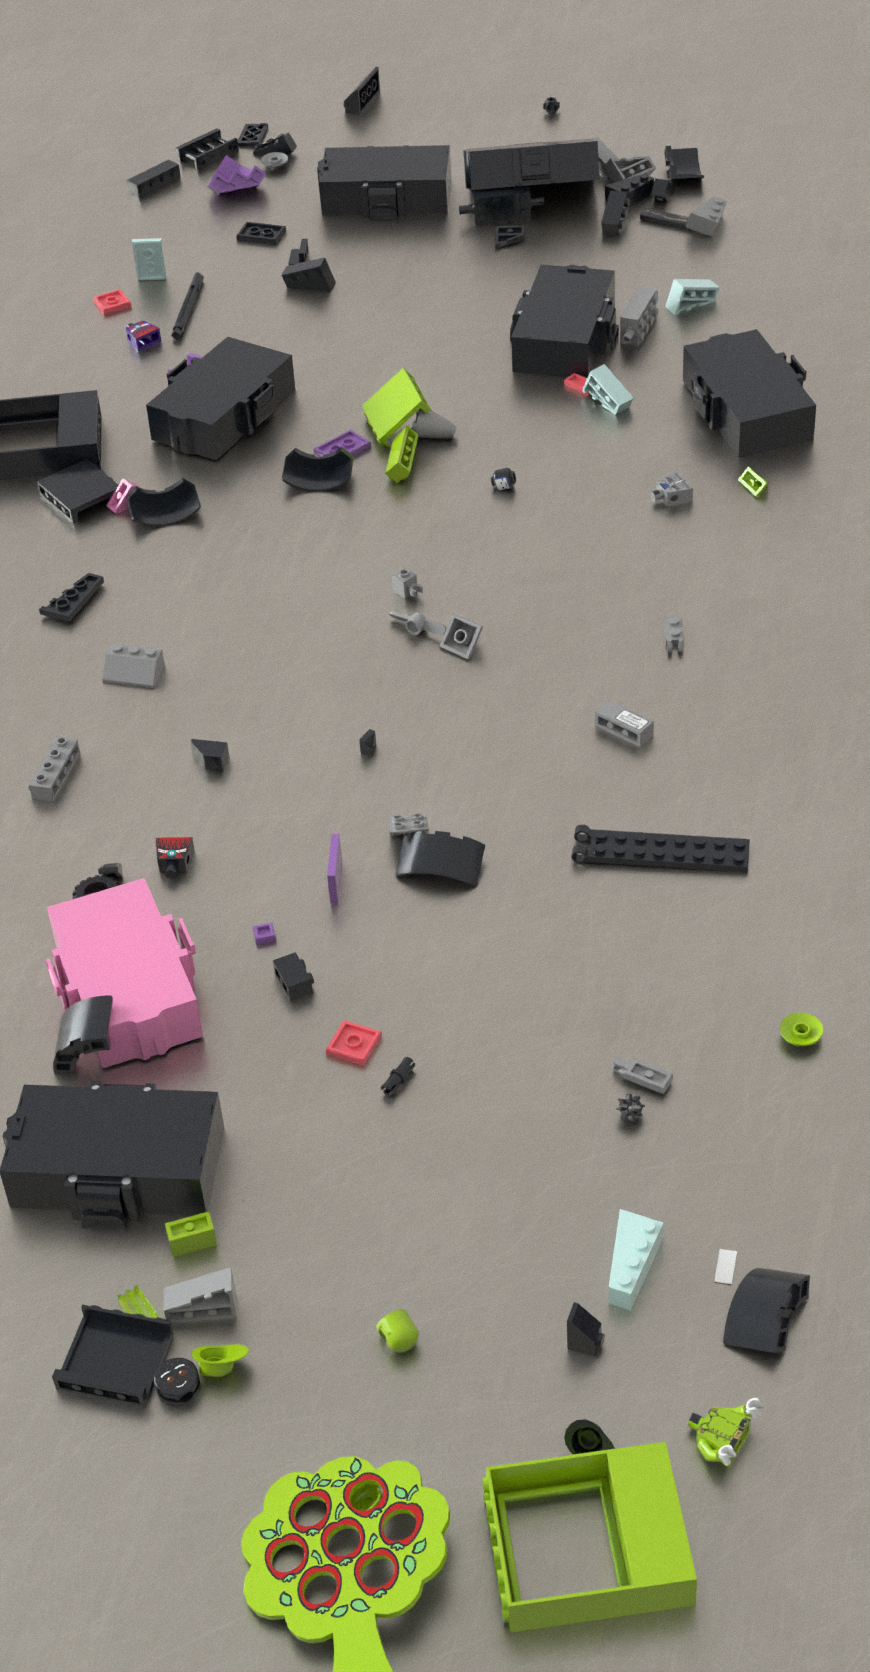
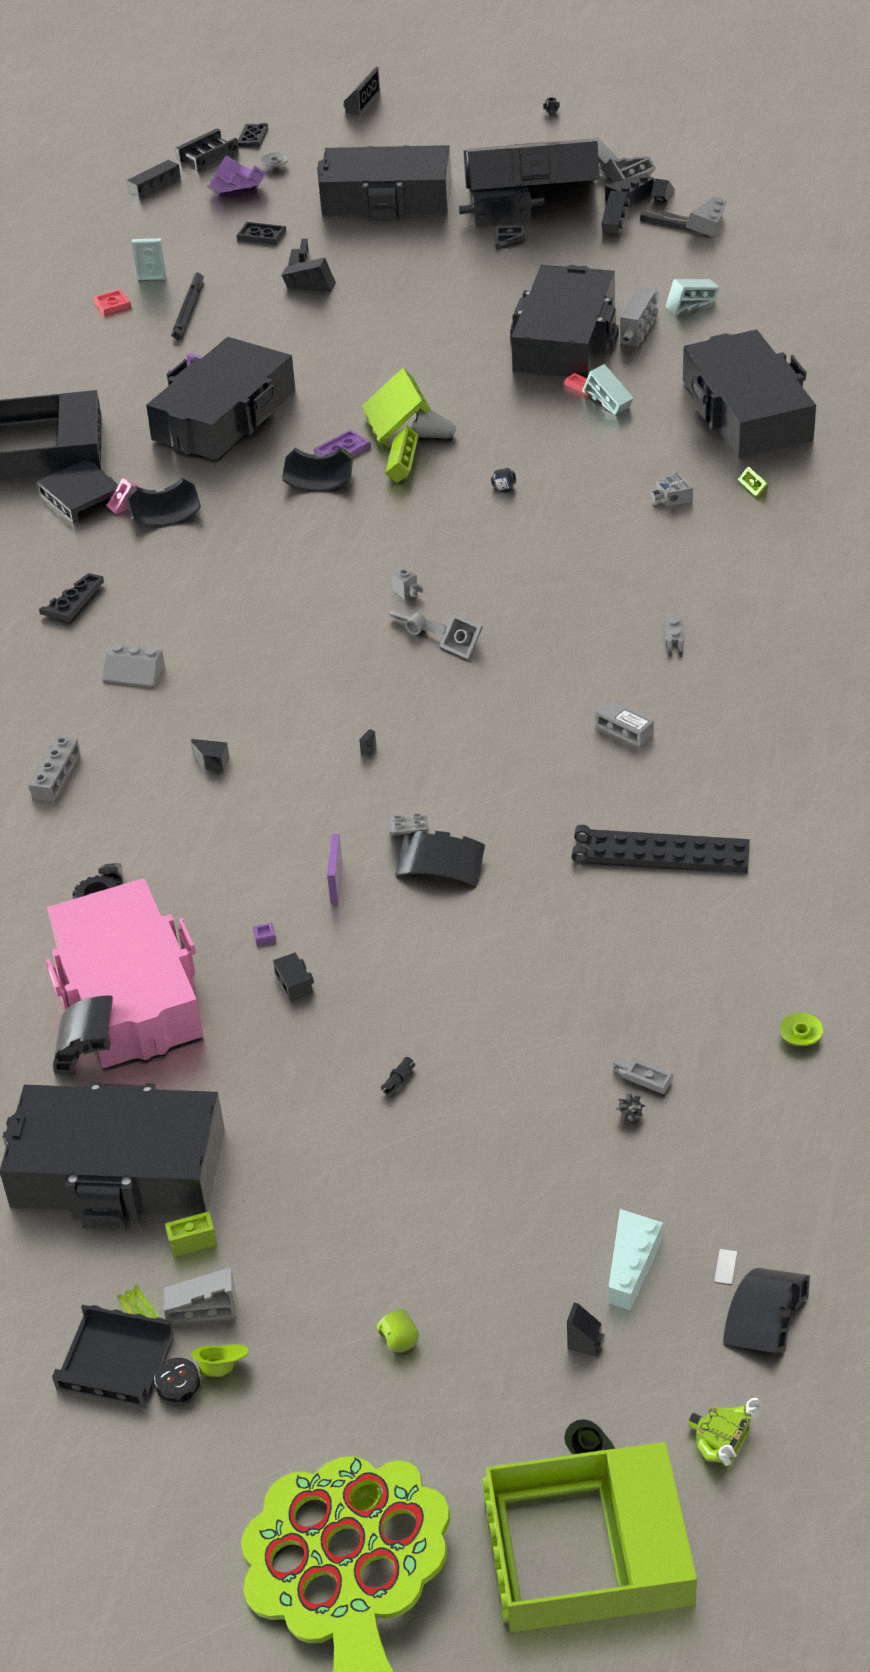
dark purple torso [126,321,161,352] -> none
torso [156,837,195,879] -> none
black slope [253,132,297,156] -> none
coral tile [326,1020,382,1066] -> none
black panel [664,146,704,181] -> none

